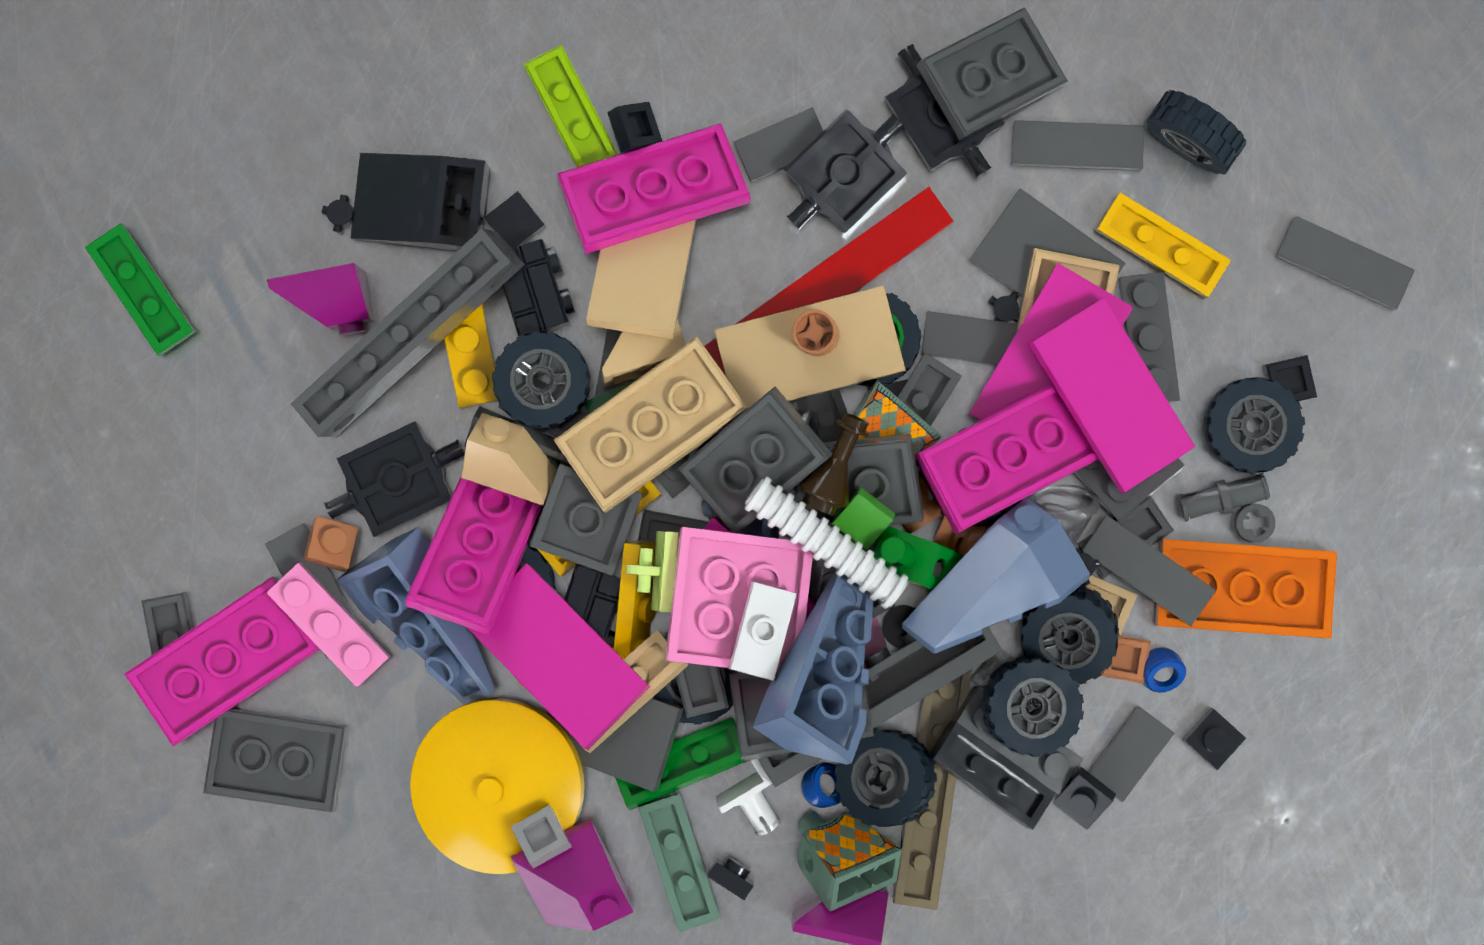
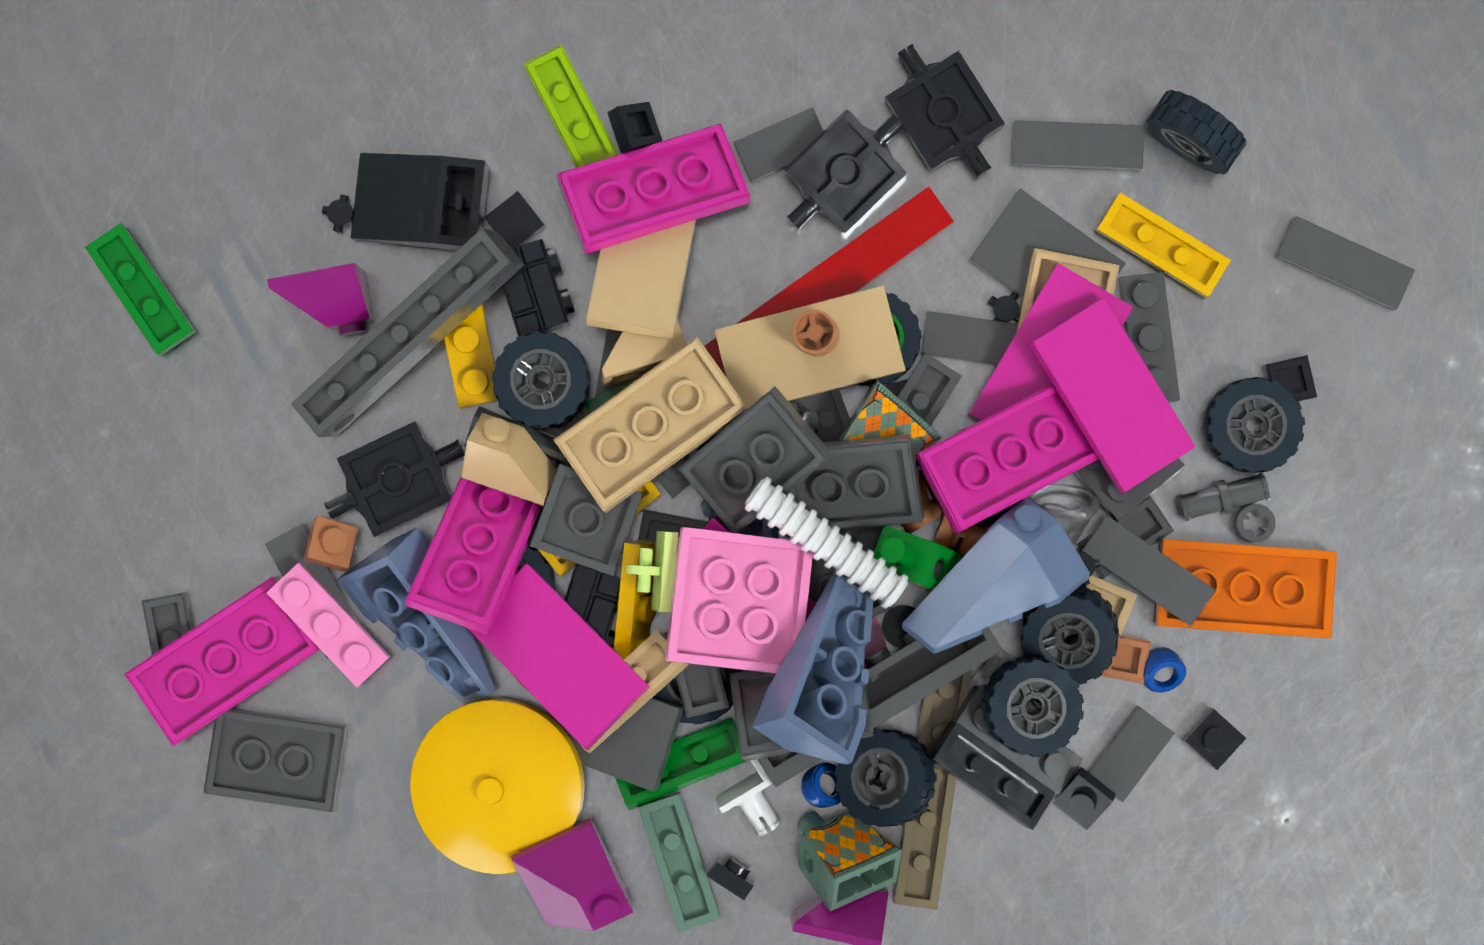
light grey plate [511,805,572,868] -> none
white plate [729,582,797,681] -> none
dark brown piece [800,413,870,515] -> none
bright green tile [832,487,895,550] -> none
dark grey tile [916,7,1068,140] -> none

